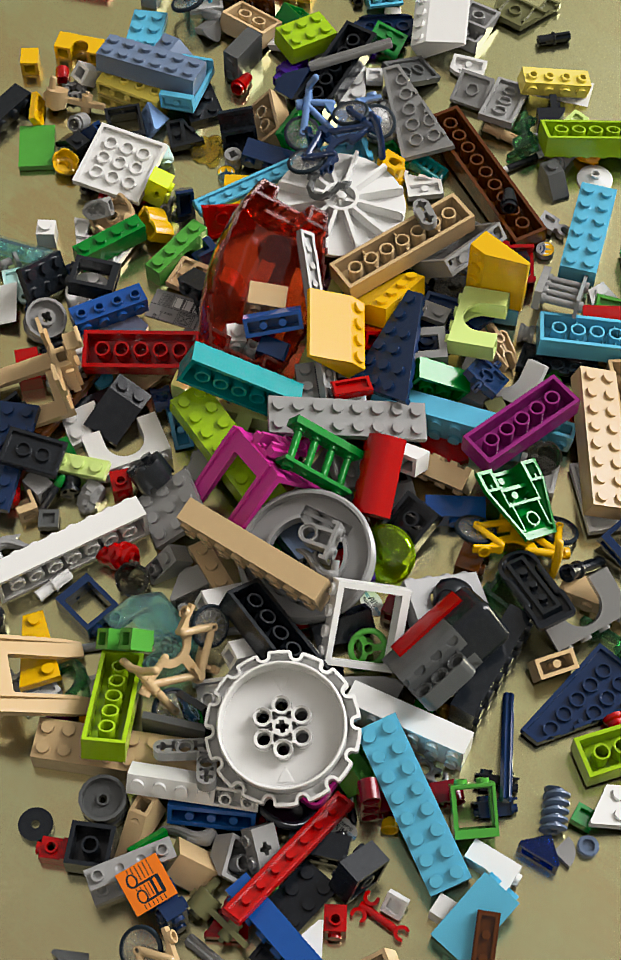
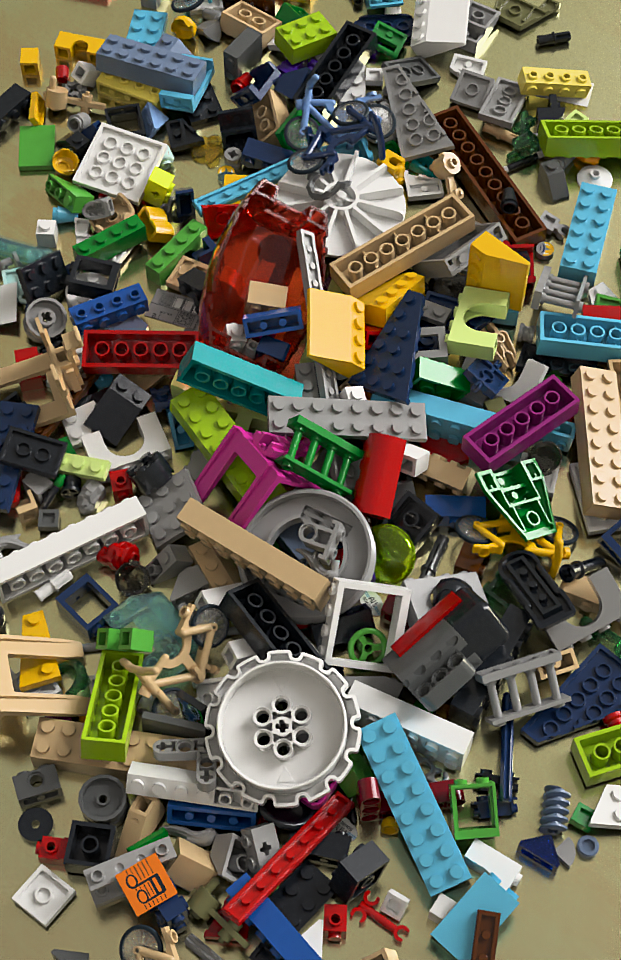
light grey axle [308,38,393,71] -> none
red tile [330,375,374,399] -> none
light grey beam [413,198,437,231] -> none
none -> dark grey brick [12,764,63,808]
none -> white plate [12,864,76,928]
none -> bright green slope [45,174,94,213]
none -> medium azure cone [52,206,78,224]
none -> white hose [136,695,155,714]
none -> yellow hair [171,15,197,40]
none -> dark blue panel [230,61,281,108]
none -> dark grey pin [419,534,449,579]
none -> tan piece [429,152,464,199]
none -> light grey fence [474,648,572,727]

